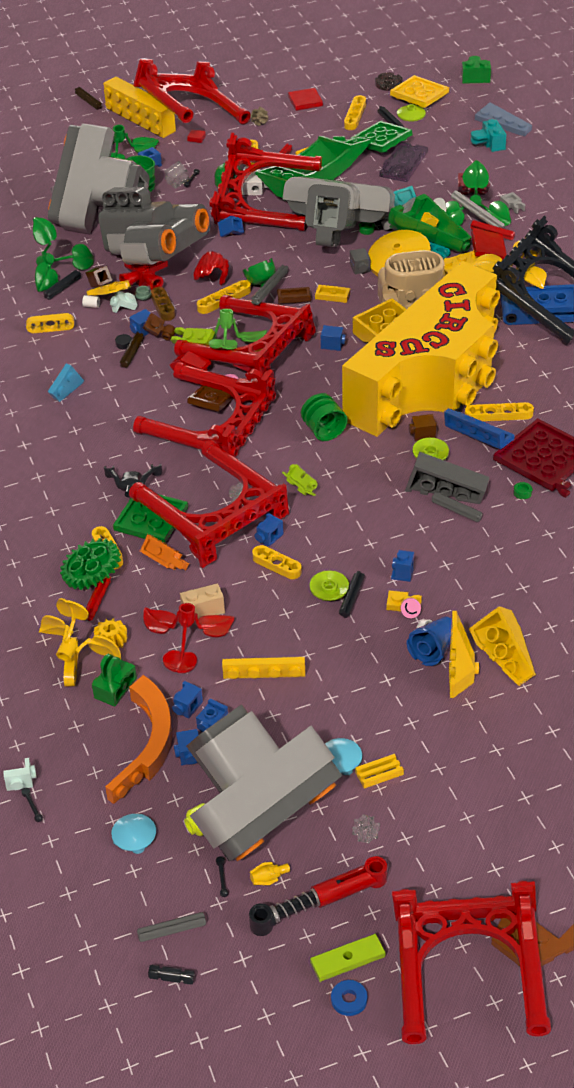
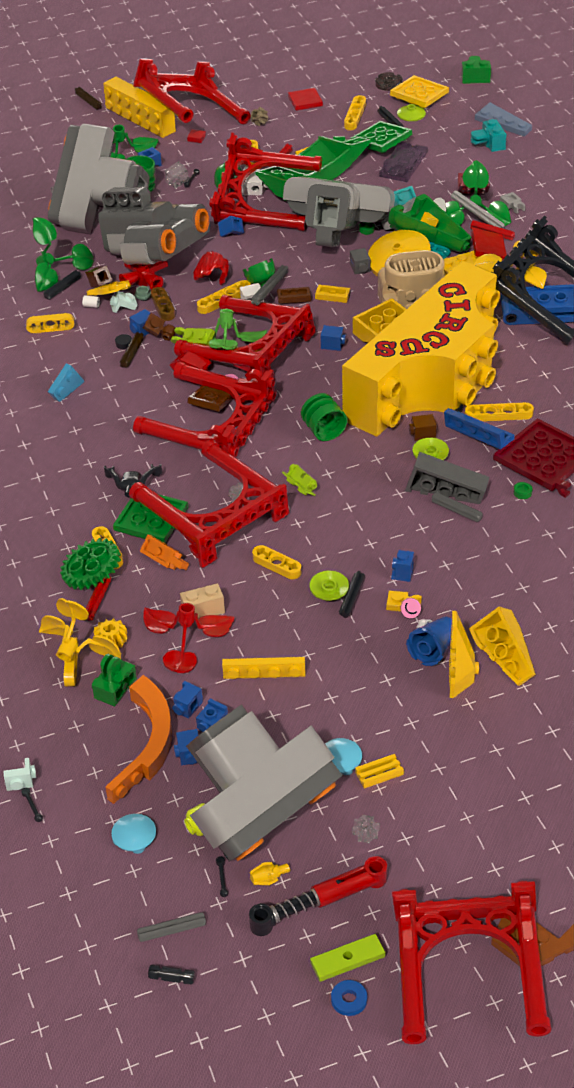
blue brick [254,513,283,547] -> none
none -> white panel [240,283,264,302]

